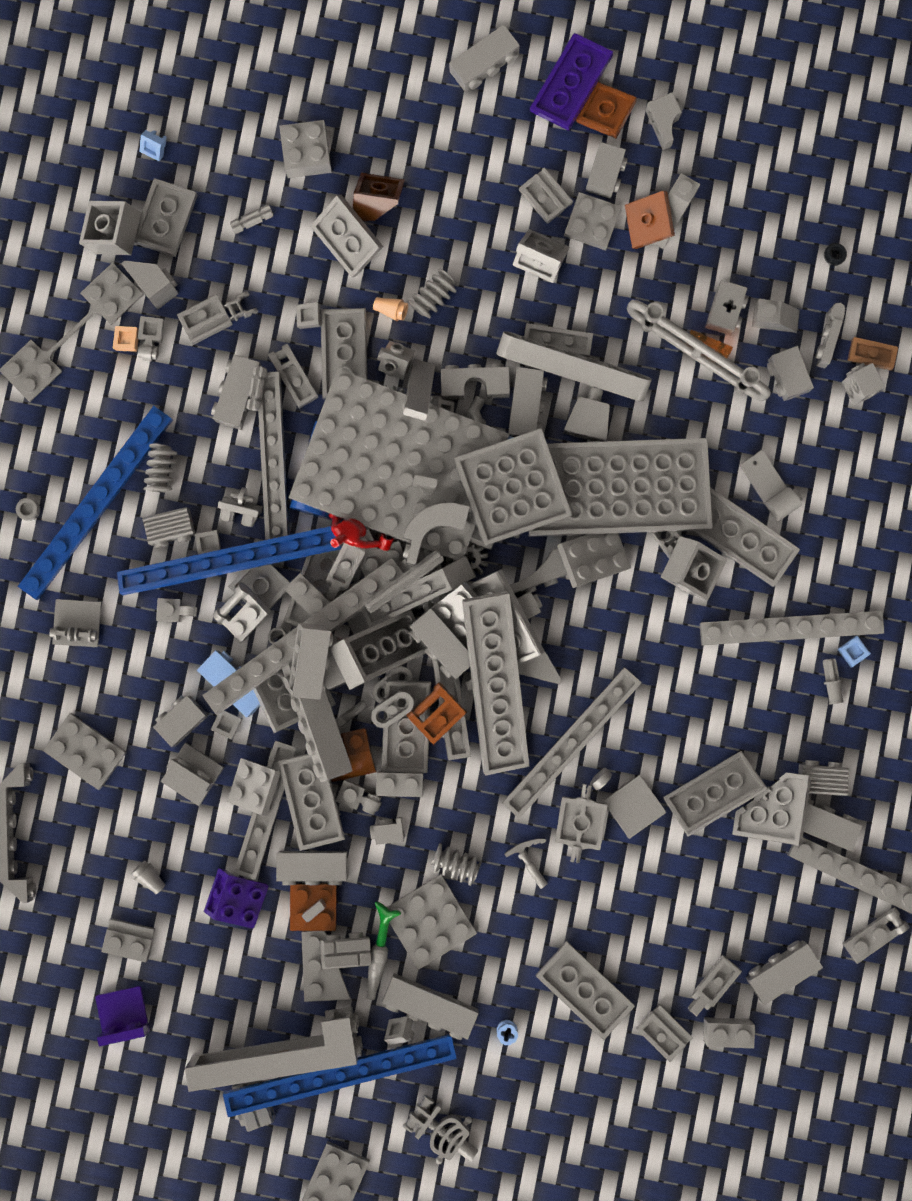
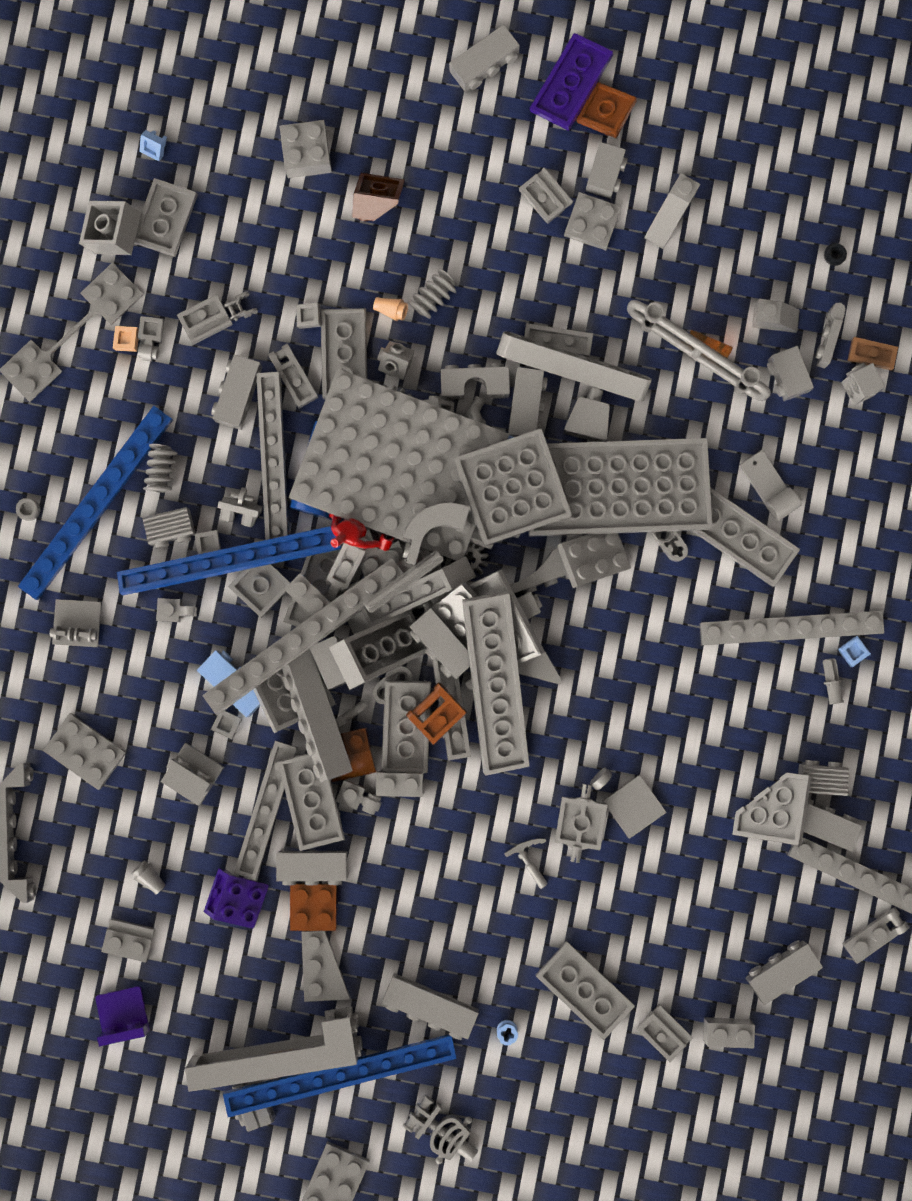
light grey slope [121,261,179,310] -> none
light grey brick [153,696,209,747] -> none
light grey plate [213,583,271,642] -> none
light grey plate [227,758,281,816] -> none
light grey axle [230,205,273,234] -> none
light grey axle [246,366,267,411] -> none
light grey hinge [268,628,286,644] -> none
light grey brick [288,623,333,699] -> none
light grey tile [302,898,327,922] -> none
light grey plate [310,195,384,277] -> none
light grey brick [320,932,371,970] -> none
piece [366,902,401,1000] -> none
light grey brick [370,817,404,845] -> none
light grey plate [371,691,414,728] -> none
light grey tile [384,1016,414,1045] -> none
light grey plate [387,874,477,970] -> none
light grey tile [403,358,435,421] -> none
light grey tile [413,475,438,490] -> none
light grey piece [431,843,482,886] -> none
light grey plate [502,667,642,818] -> none
light grey bracket [513,229,570,283] -> none
plate [625,190,675,249] -> none
light grey arch [645,92,683,150] -> none
light grey brick [661,536,727,600] -> none
light grey tile [663,751,767,837] -> none
light grey hinge [688,955,742,1016] -> none
light grey brick [705,280,749,336] -> none

